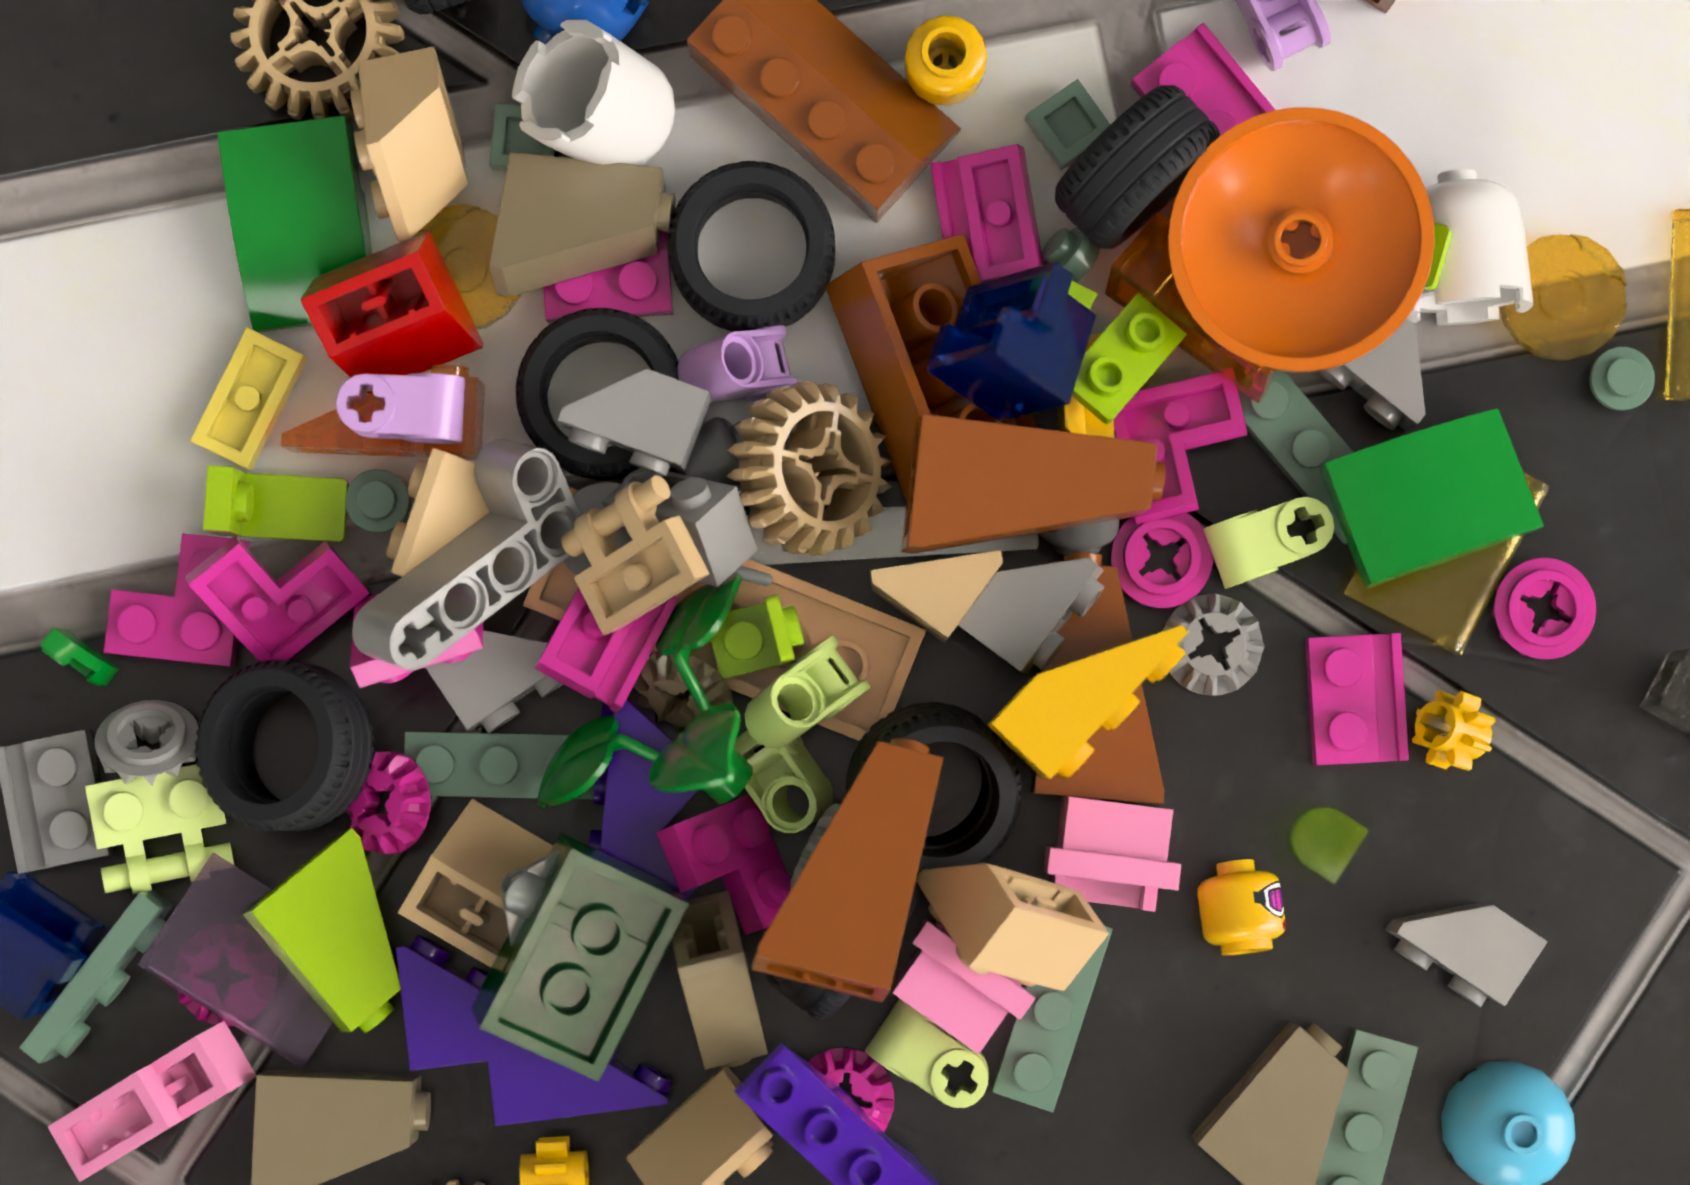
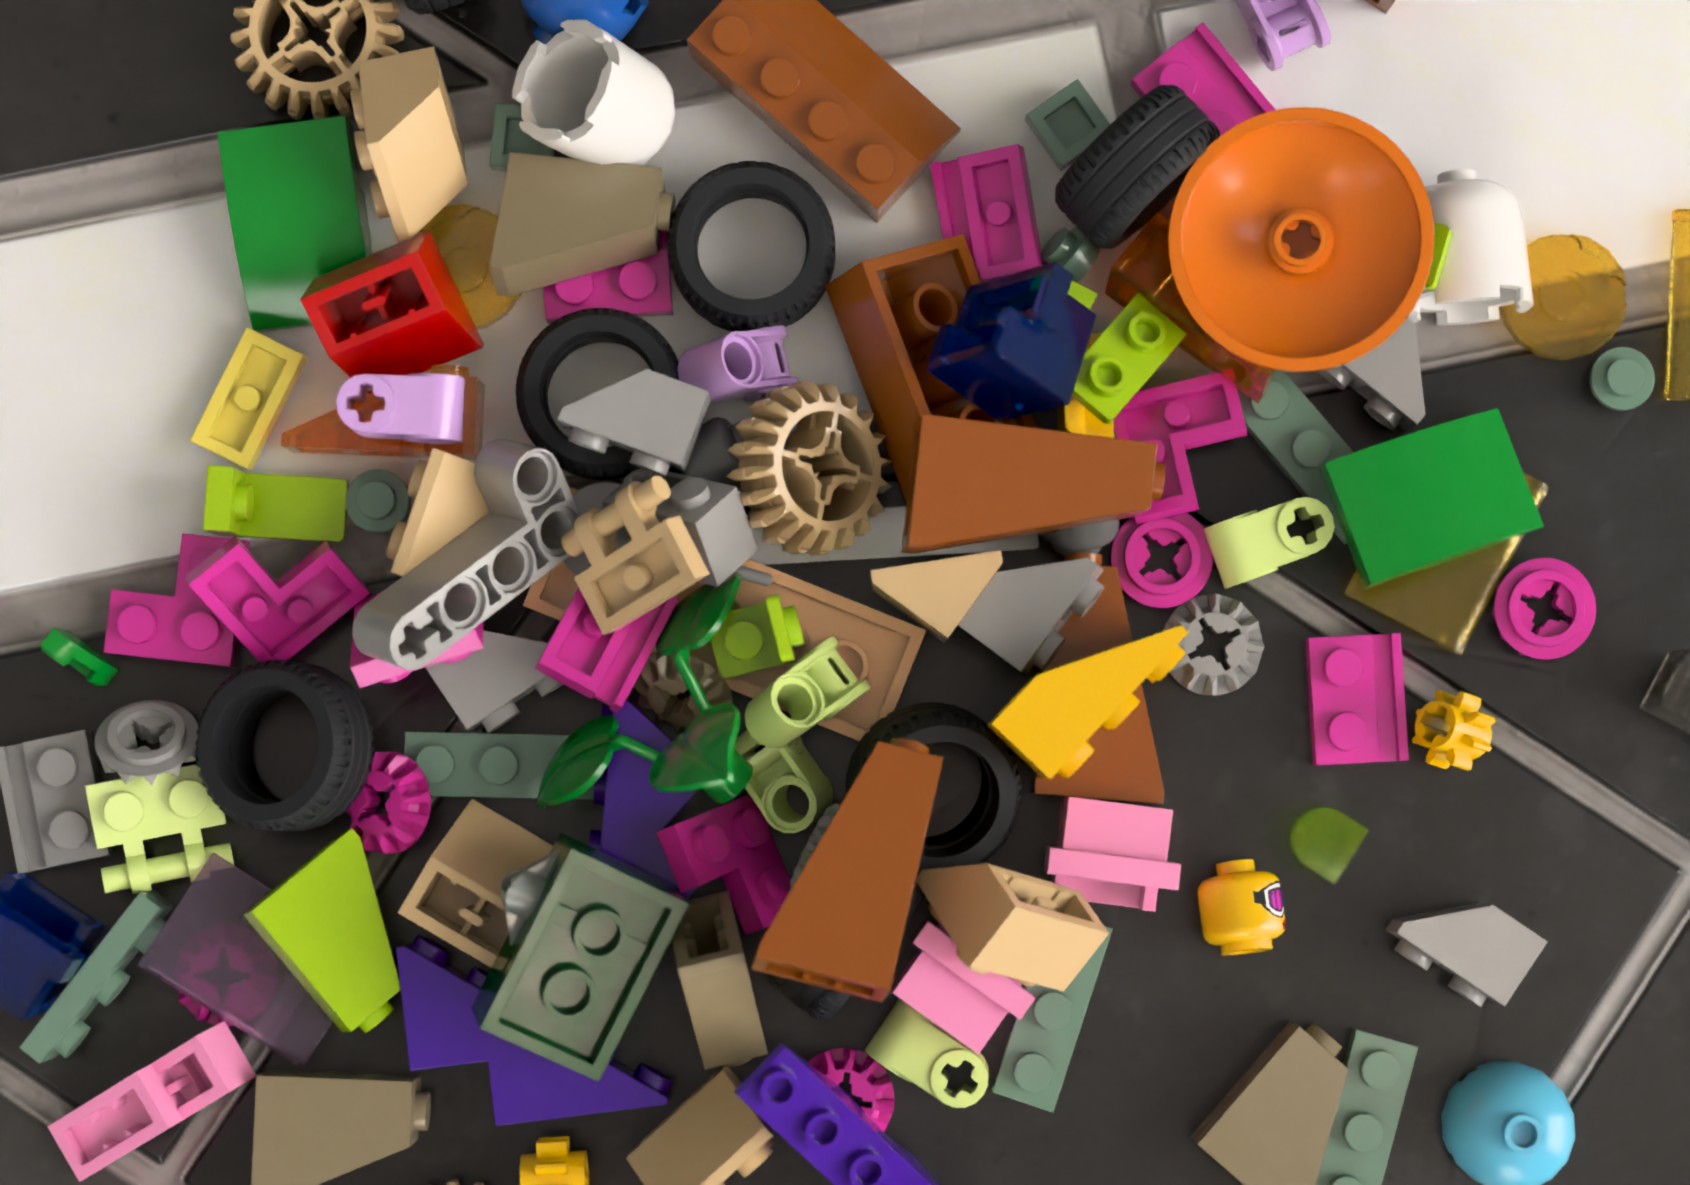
yellow head [904,15,988,106] -> none

